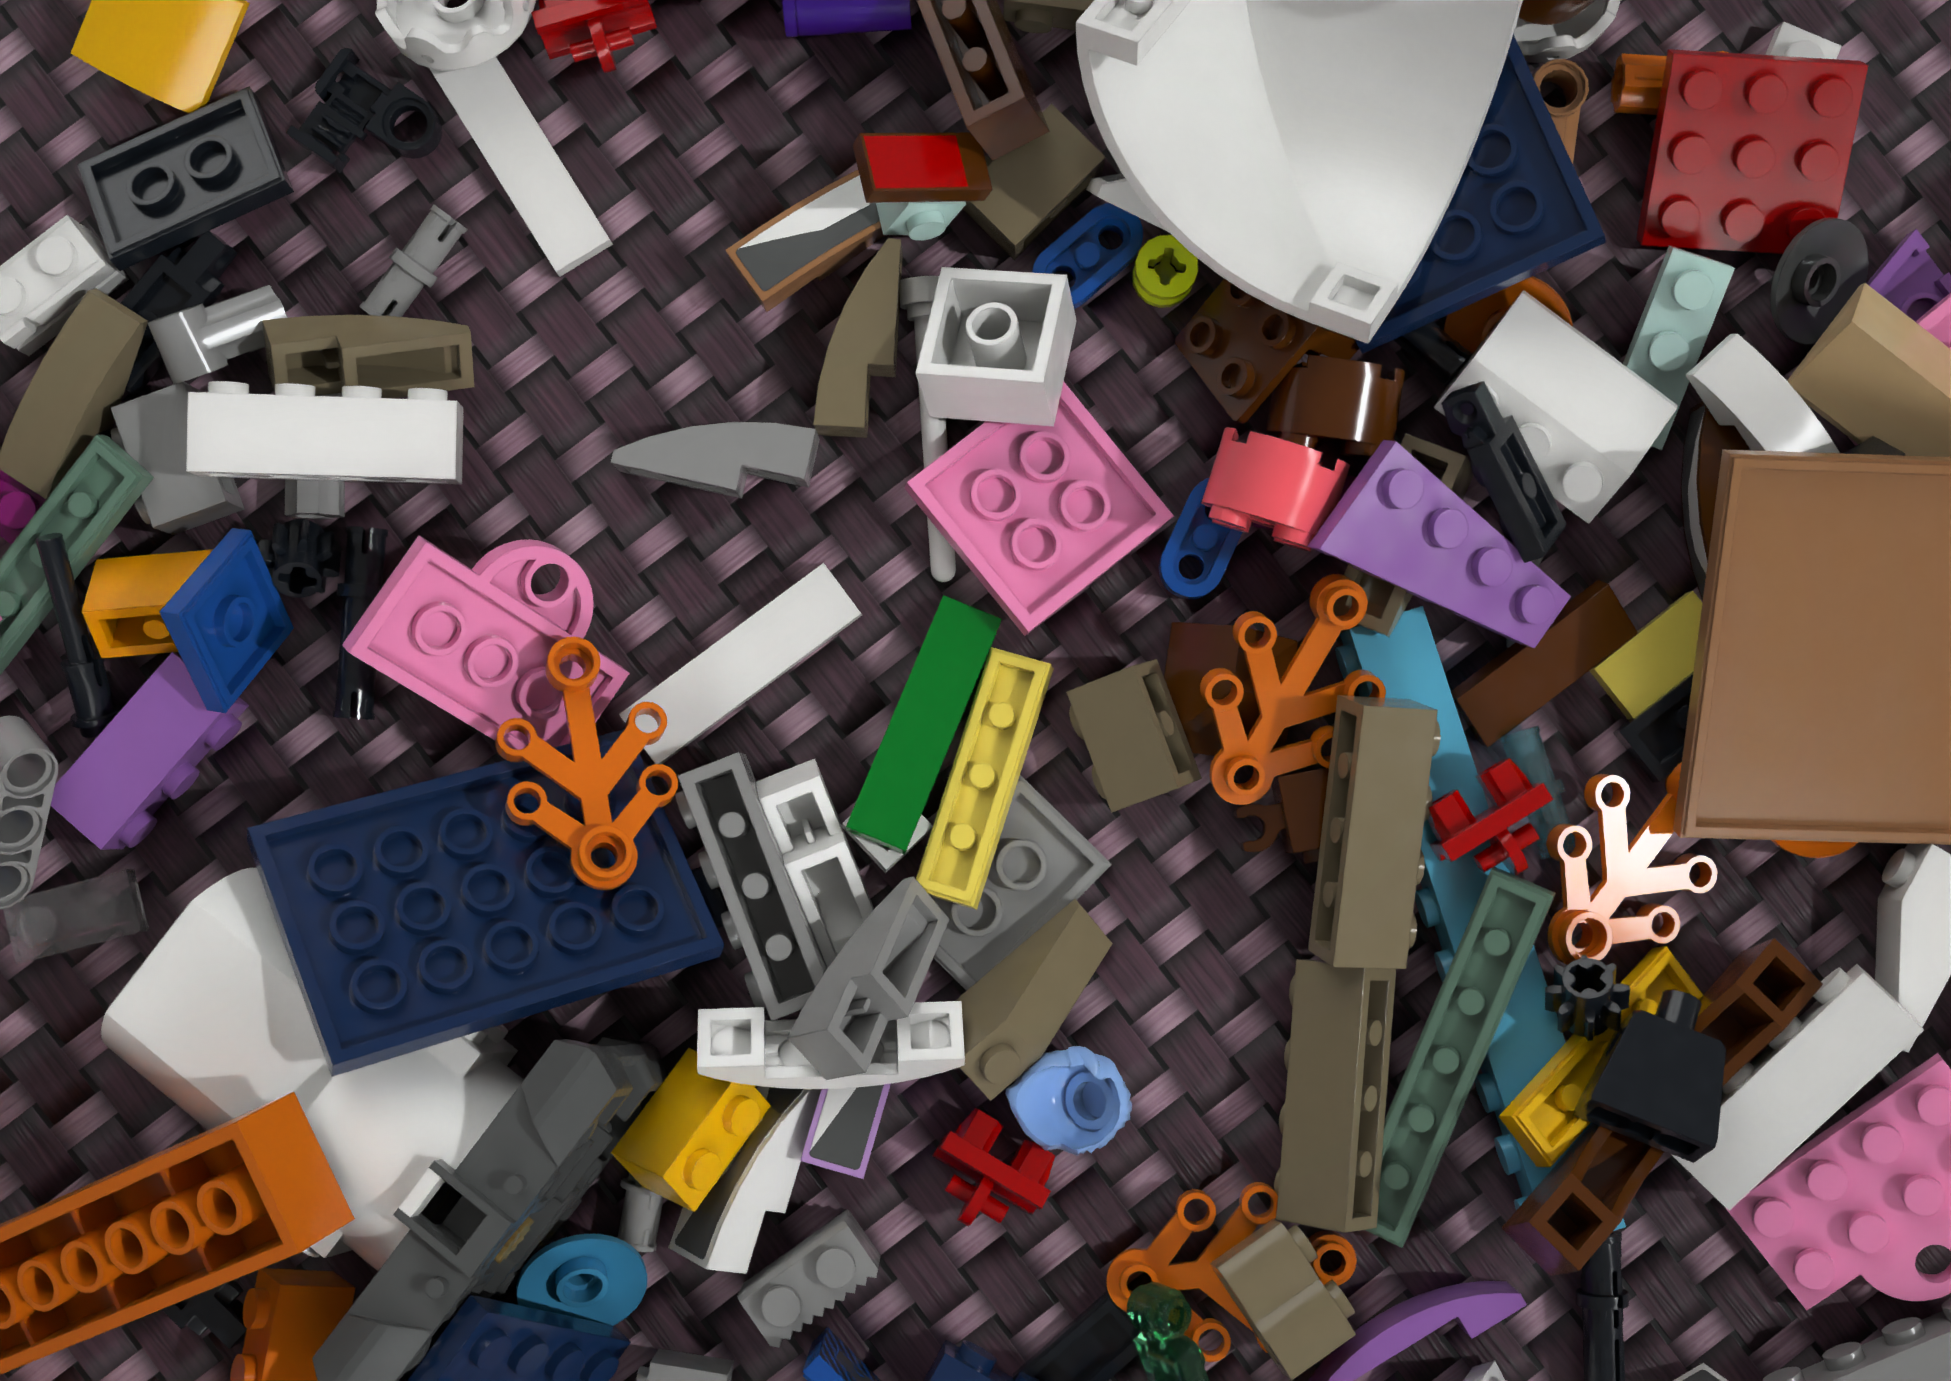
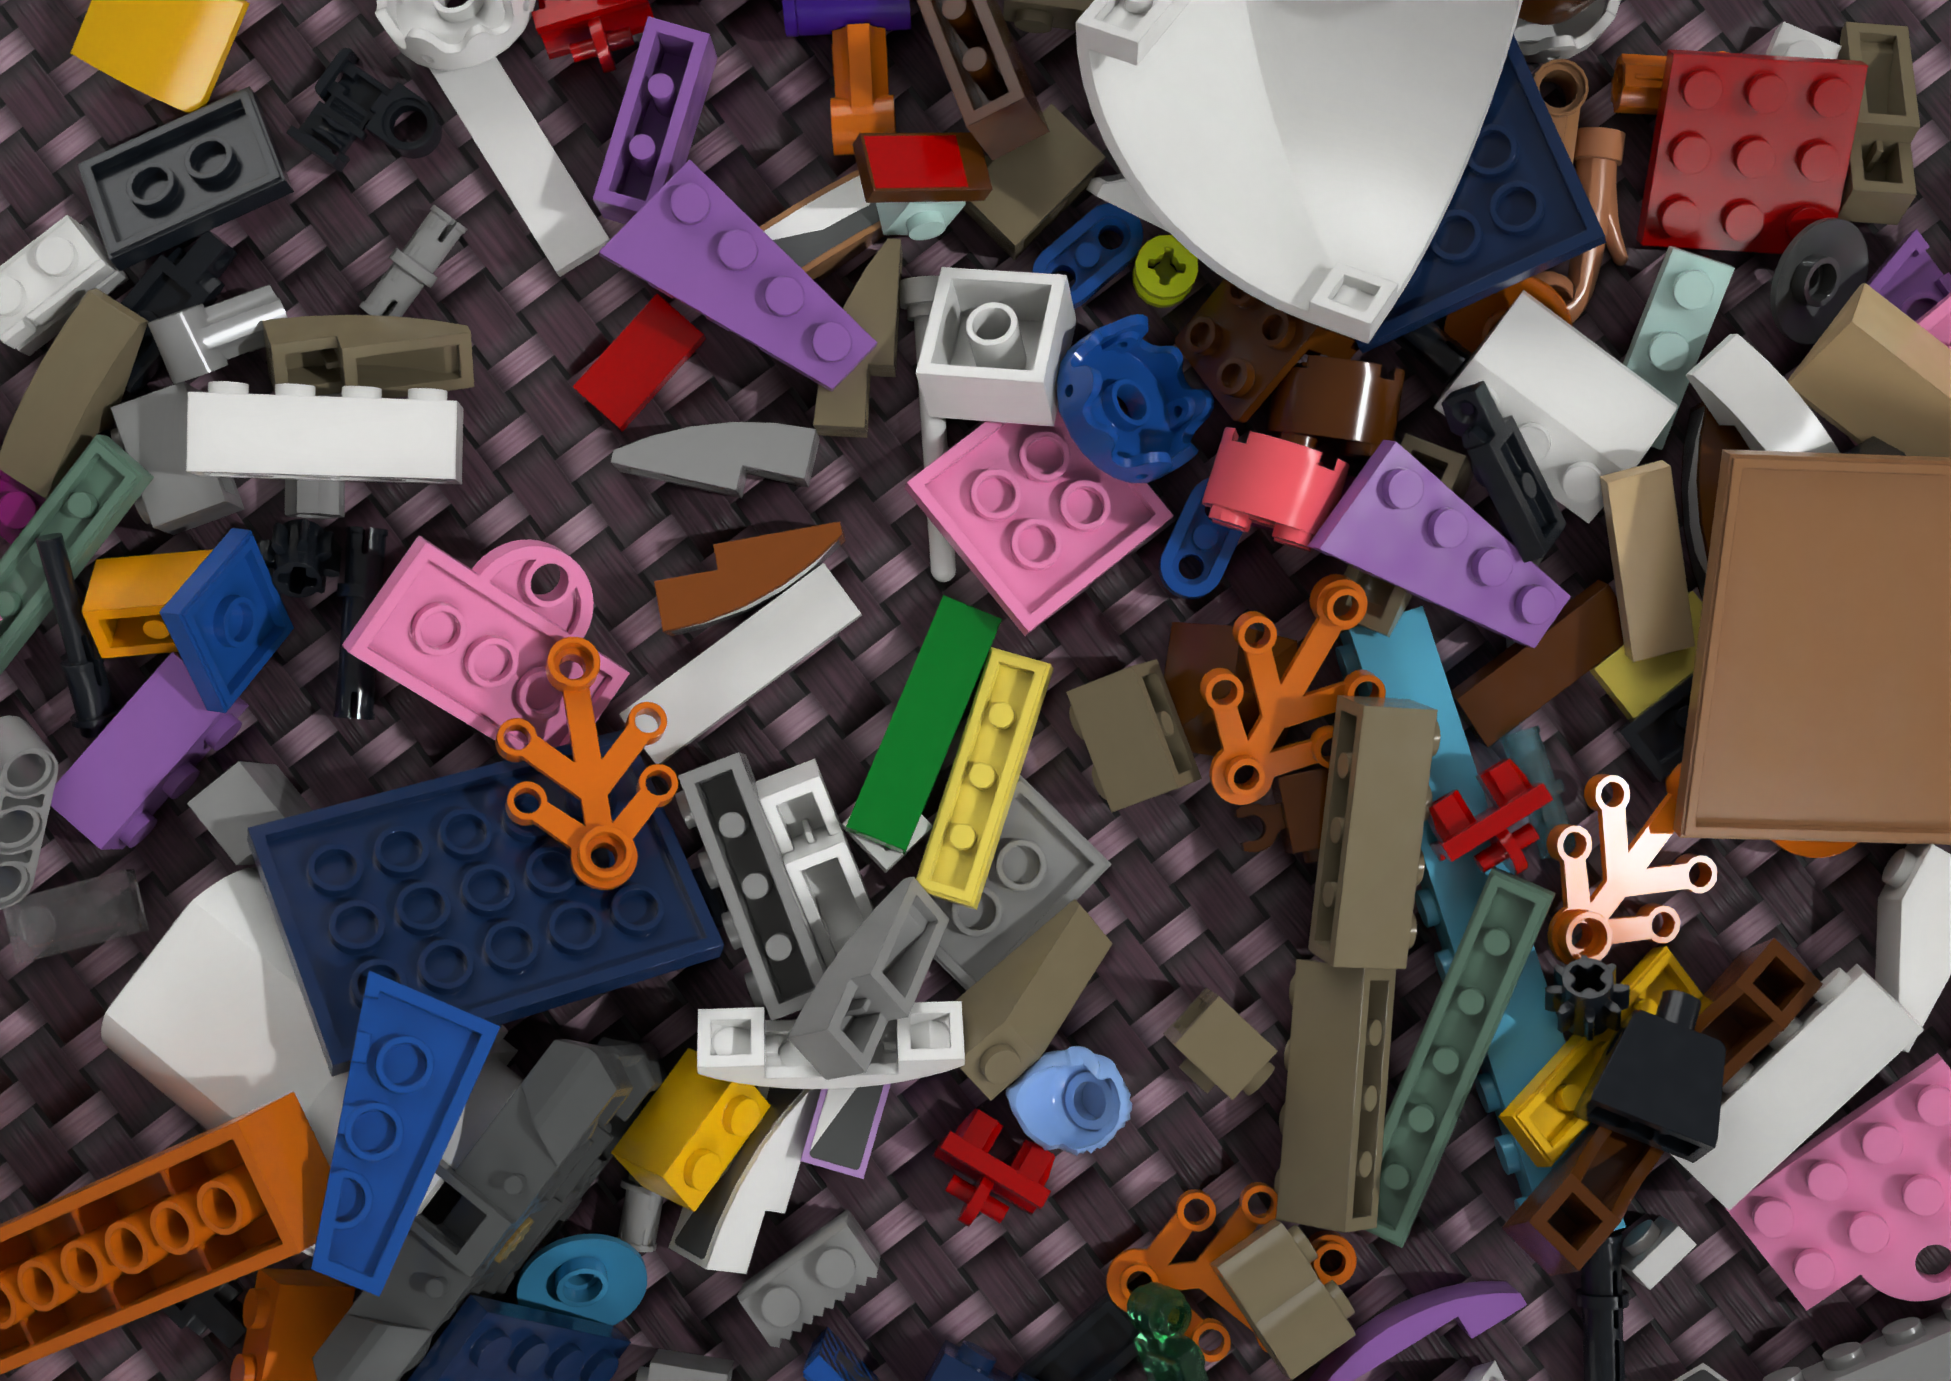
none -> light grey brick [187,761,313,865]
none -> blue wing [311,971,501,1297]
none -> red tile [573,294,706,432]
none -> medium lavender brick [593,16,717,224]
none -> medium lavender wing [599,159,877,392]
none -> dark orange slope [654,521,845,636]
none -> orange piece [830,23,896,156]
none -> blue plate [1056,314,1214,483]
none -> dark tan brick [1163,987,1278,1100]
none -> nougat plant [1534,127,1628,323]
none -> tan tile [1599,460,1695,662]
none -> white plate [1621,1215,1697,1290]
none -> dark tan slope [1838,22,1920,225]

